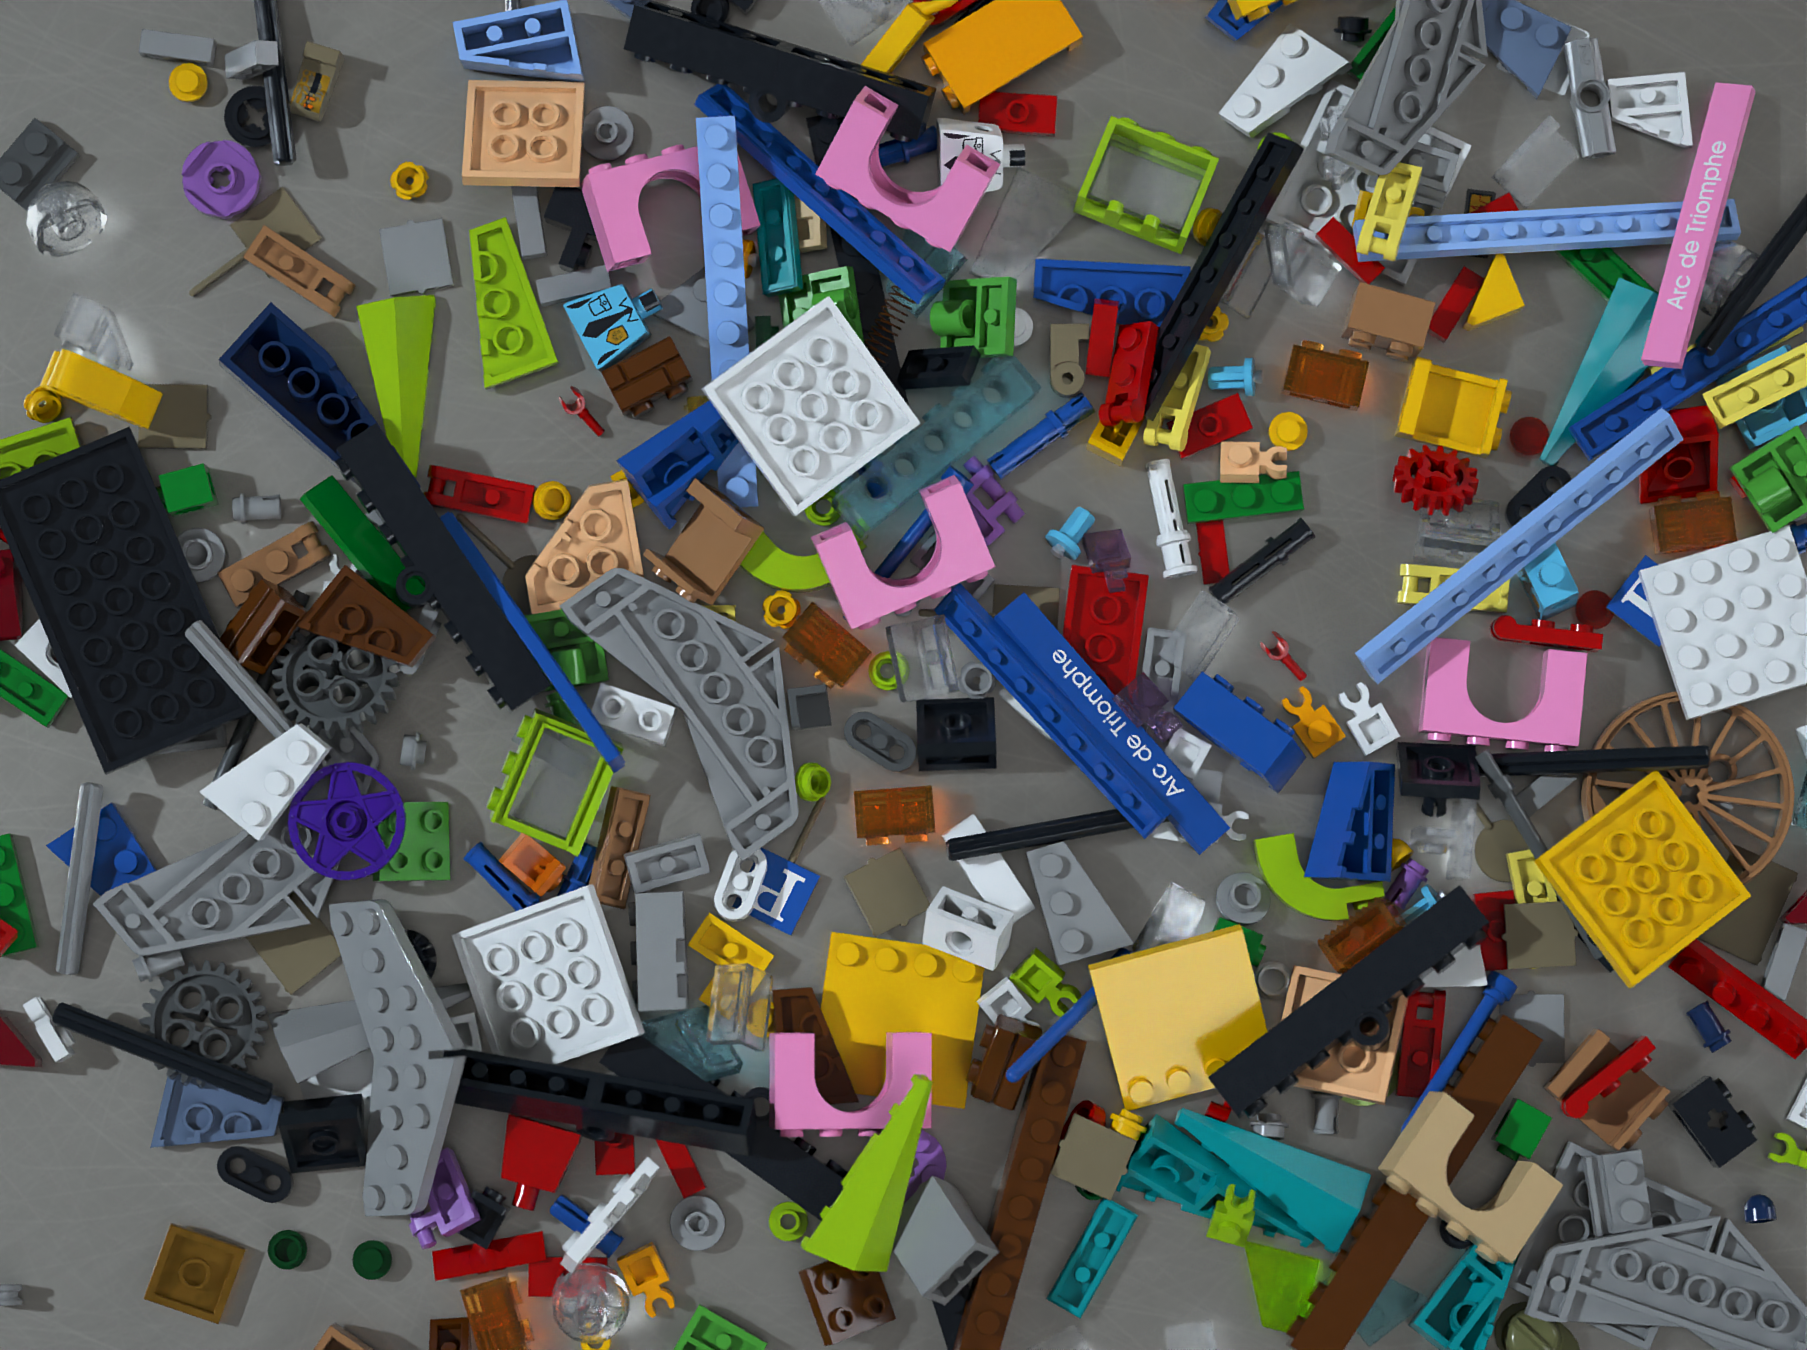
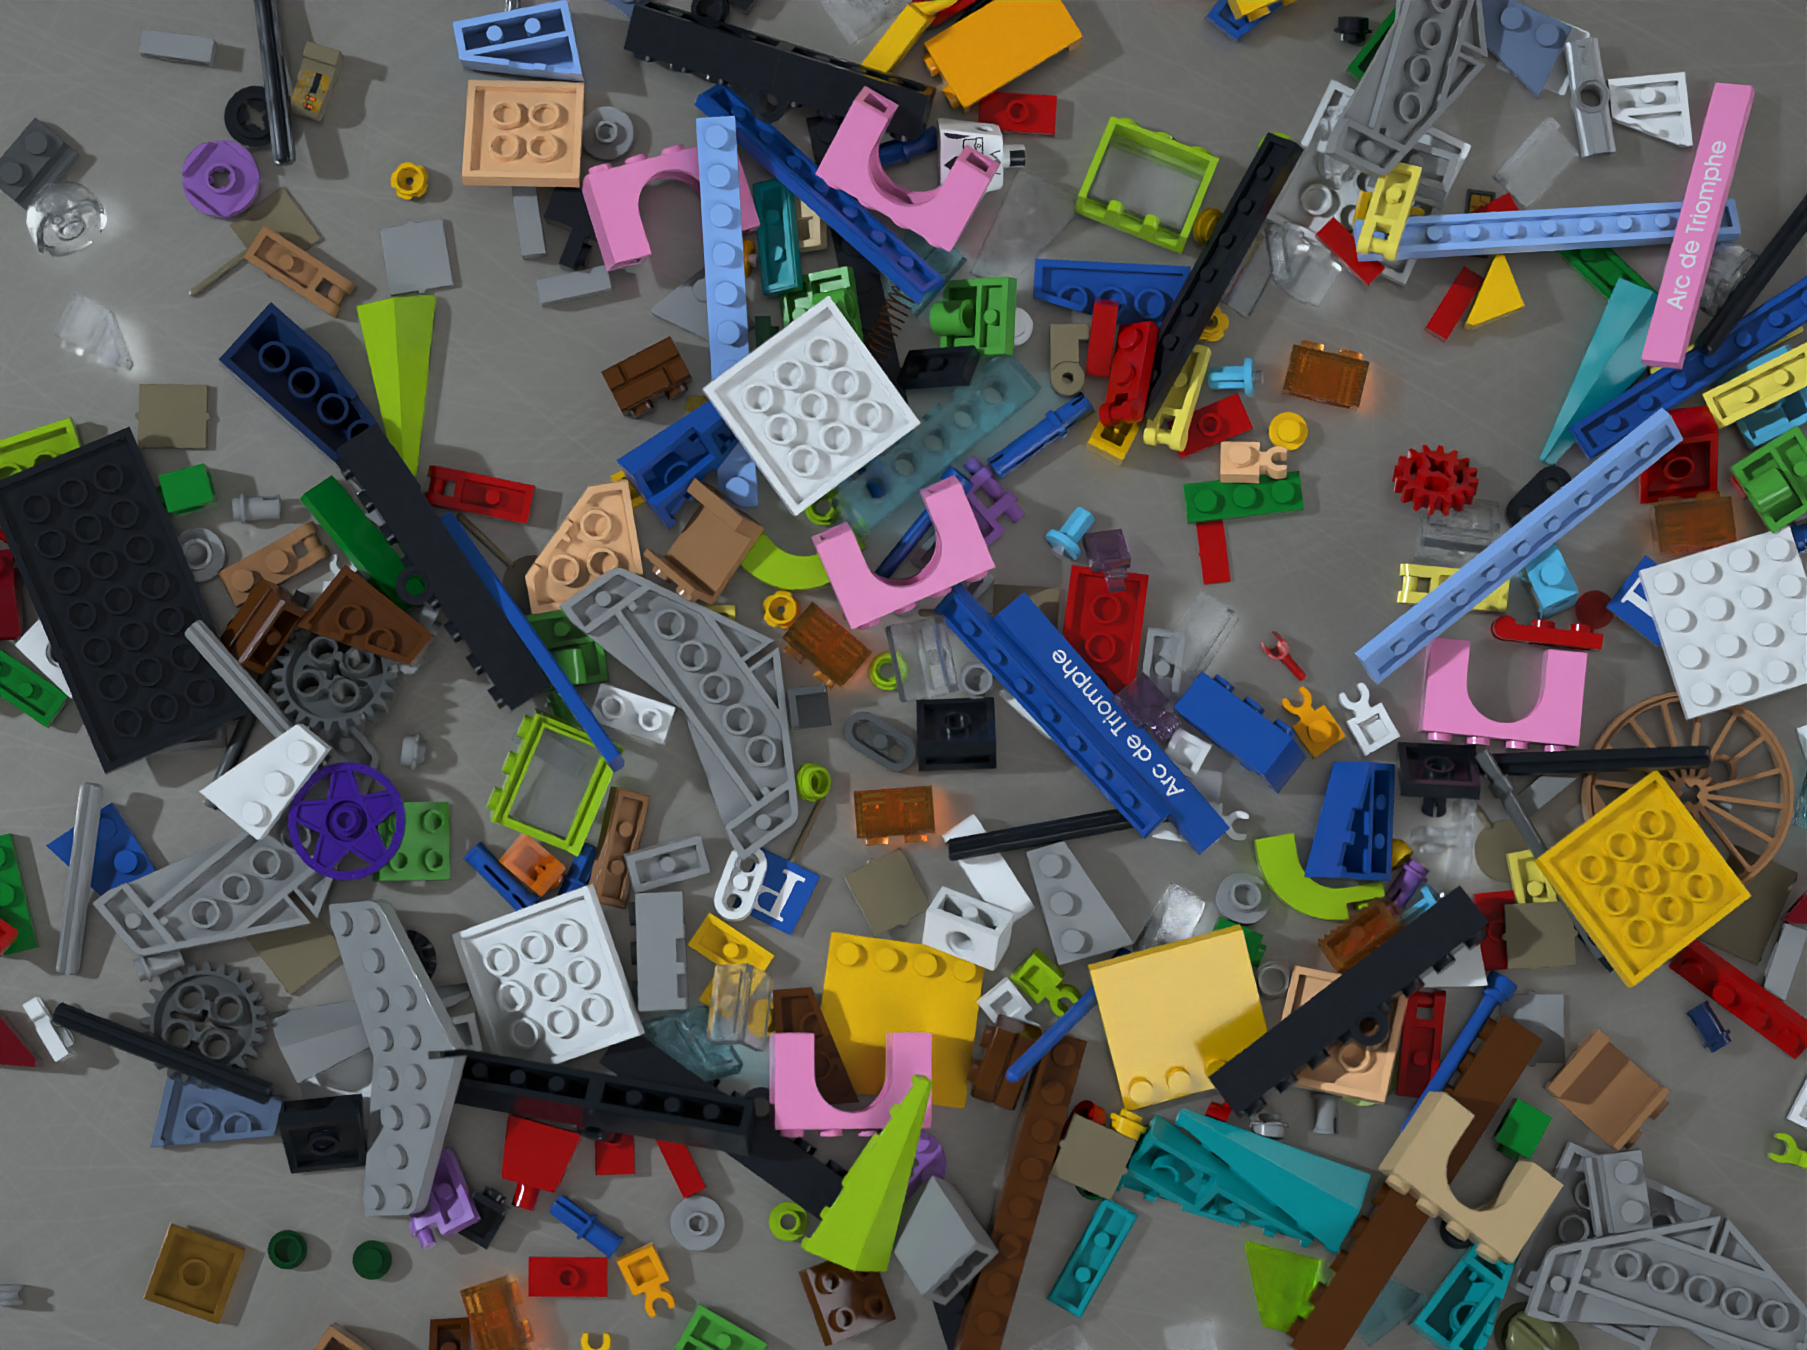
yellow plate [23,386,61,423] -> none
yellow connector [40,349,163,430] -> none
yellow plate [169,63,208,102] -> none
black plate [217,1146,294,1203] -> none
light grey piece [225,40,279,80] -> none
red piece [432,1231,546,1281] -> none
lime wing [469,217,559,390] -> none
yellow plate [532,481,571,520] -> none
clear cylinder [552,1263,630,1344] -> none
red hand [559,386,605,437] -> none
white wing [560,1157,659,1274] -> none
medium azure torso [563,284,663,372] -> none
white pin [1145,459,1198,579] -> none
lime plate [1206,1184,1256,1247] -> none
black pin [1208,518,1315,608] -> none
white wing [1219,23,1352,139] -> none
medium nougat brick [1341,282,1436,361] -> none
yellow panel [1395,356,1512,459] -> none
clear red plate [1509,417,1549,456] -> none
red plate [1560,1036,1656,1118] -> none
black brick [1668,1076,1757,1168] -> none
dark blue hinge [1744,1194,1777,1224] -> none

